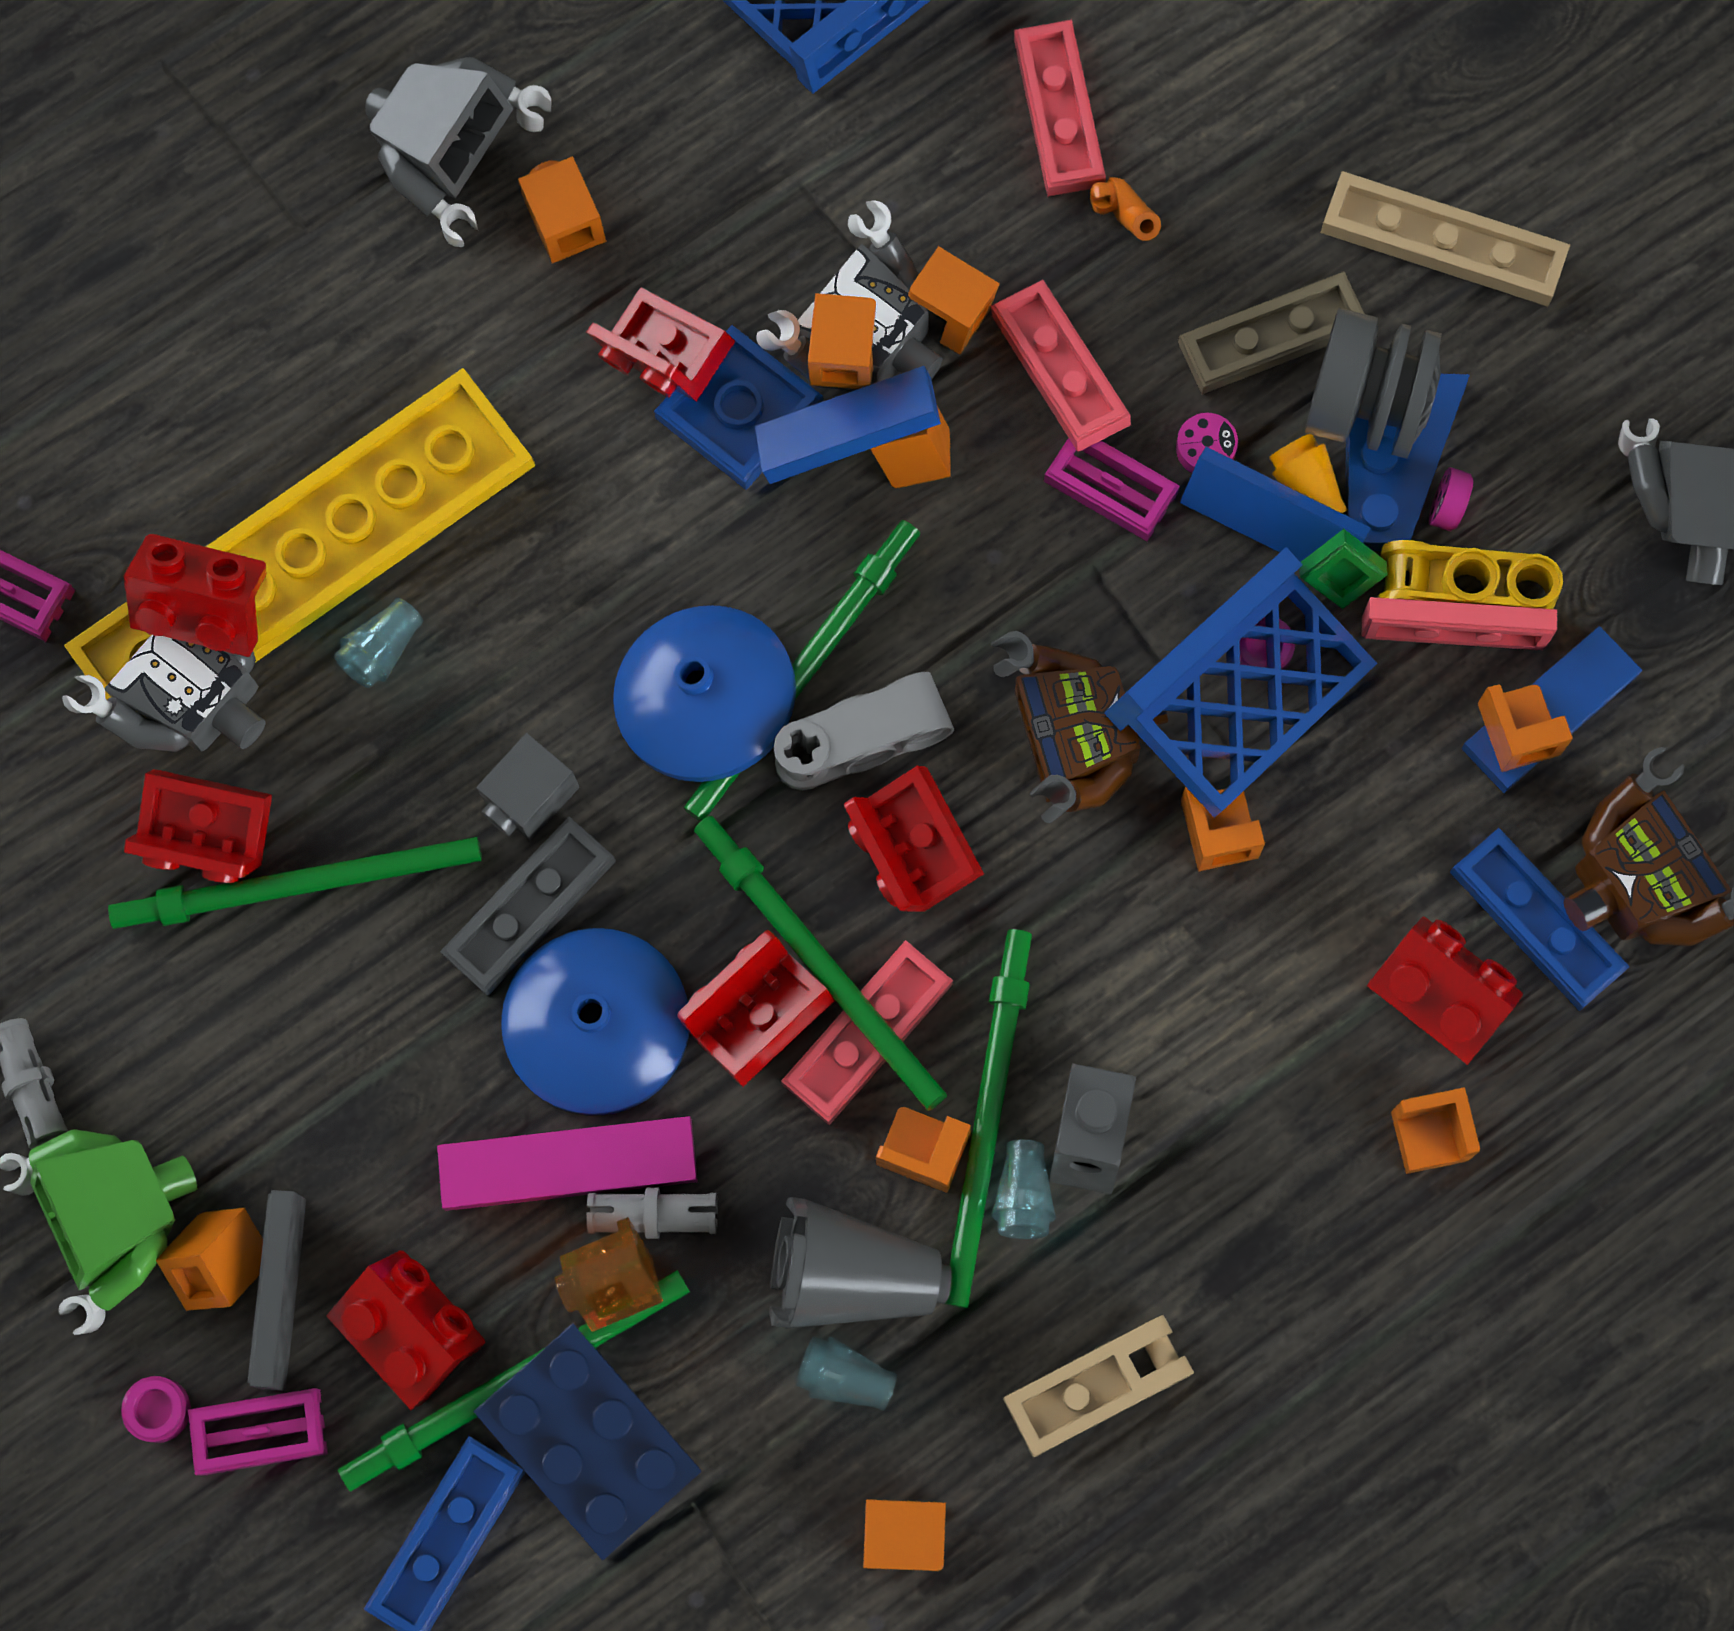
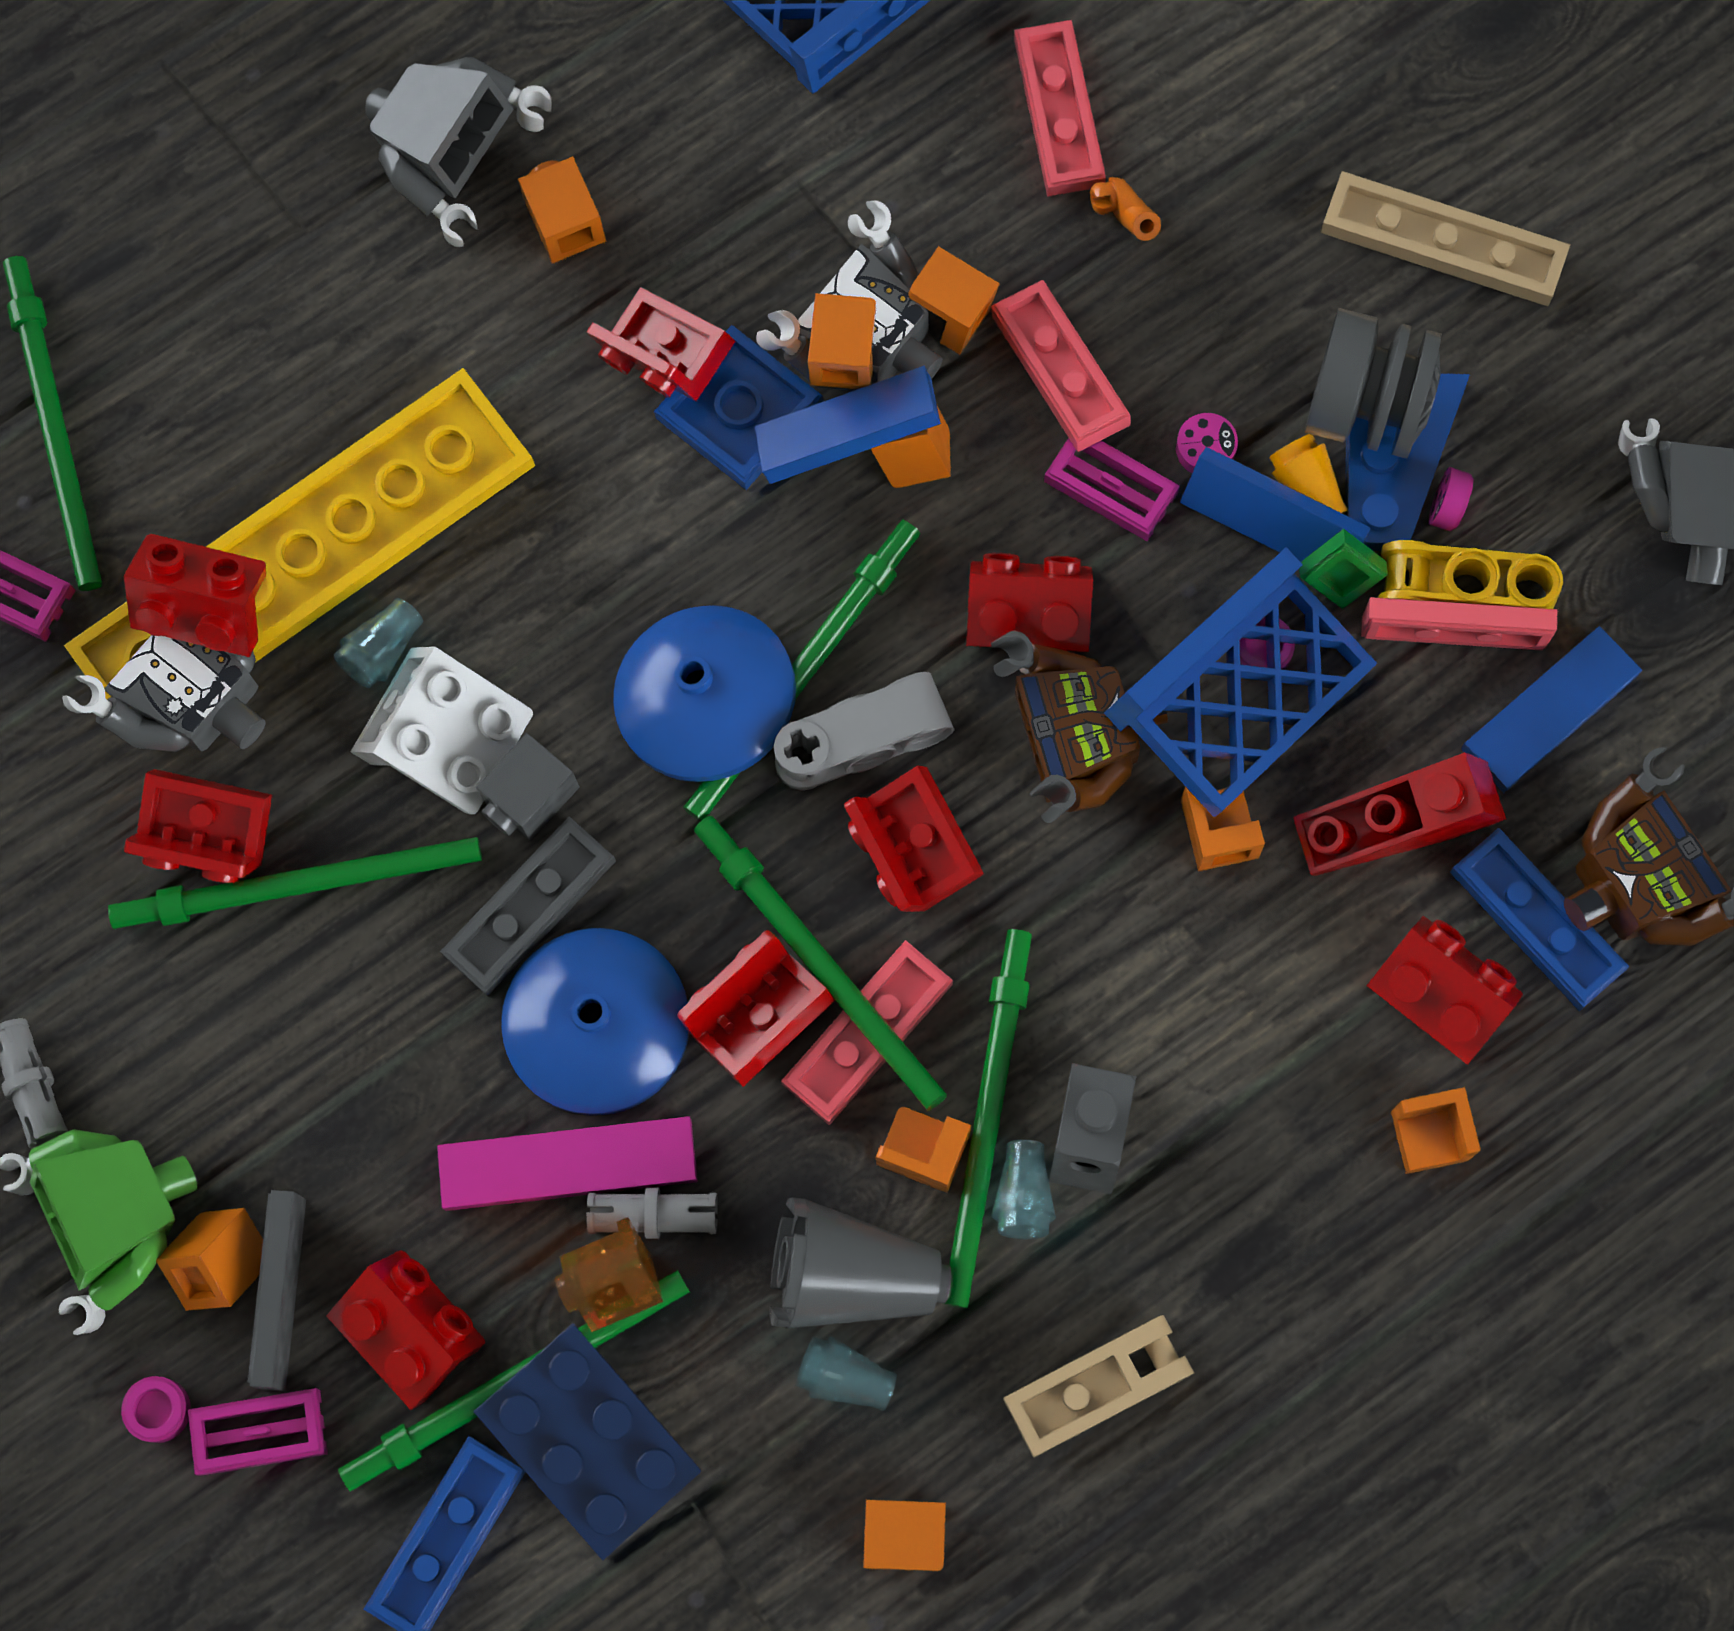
dark tan tile [1178,272,1364,395] -> none
orange panel [1477,684,1573,772] -> none
none -> green bar [3,256,103,591]
none -> white bracket [351,647,533,814]
none -> red bracket [966,553,1093,652]
none -> red slope [1293,752,1506,876]

